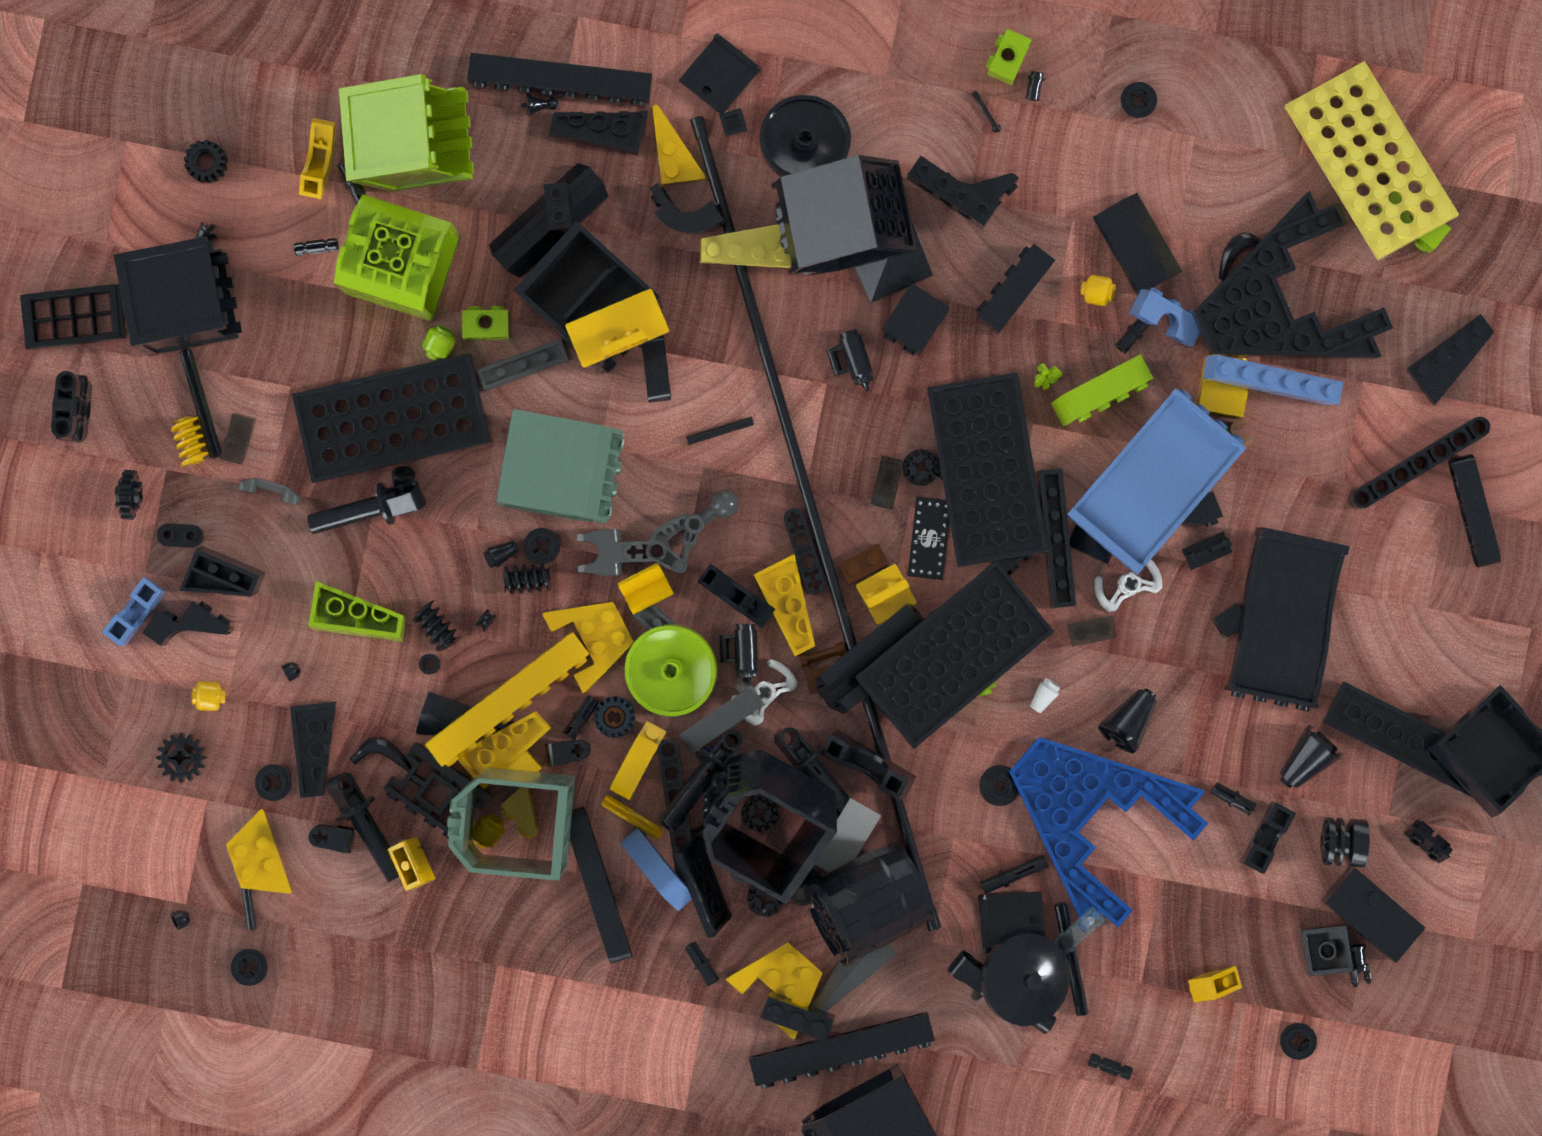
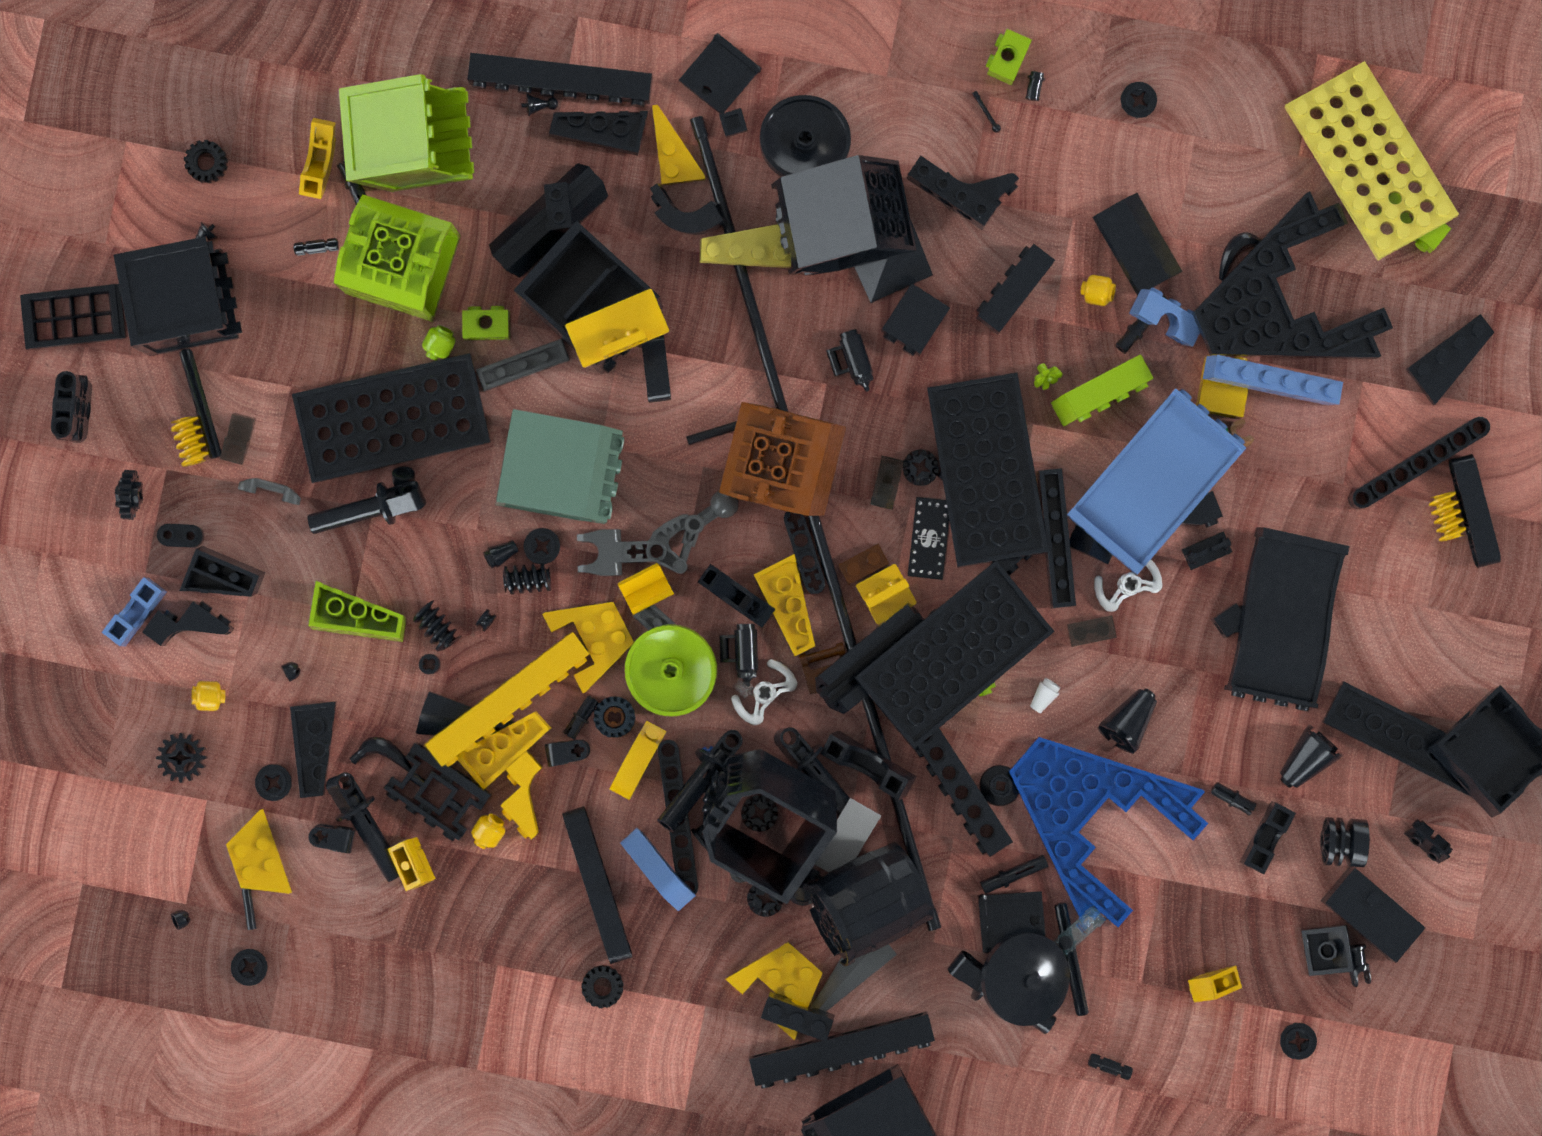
sand green container [447,767,575,881] -> none
yellow axle [601,795,663,839] -> none
black tile [674,835,732,938] -> none
dark grey tile [679,686,765,754] -> none
black axle [685,941,720,986] -> none
none -> black tyre [581,965,624,1009]
none -> dark orange container [719,402,846,516]
none -> black brick [914,728,1013,857]
none -> yellow piece [1428,491,1466,542]

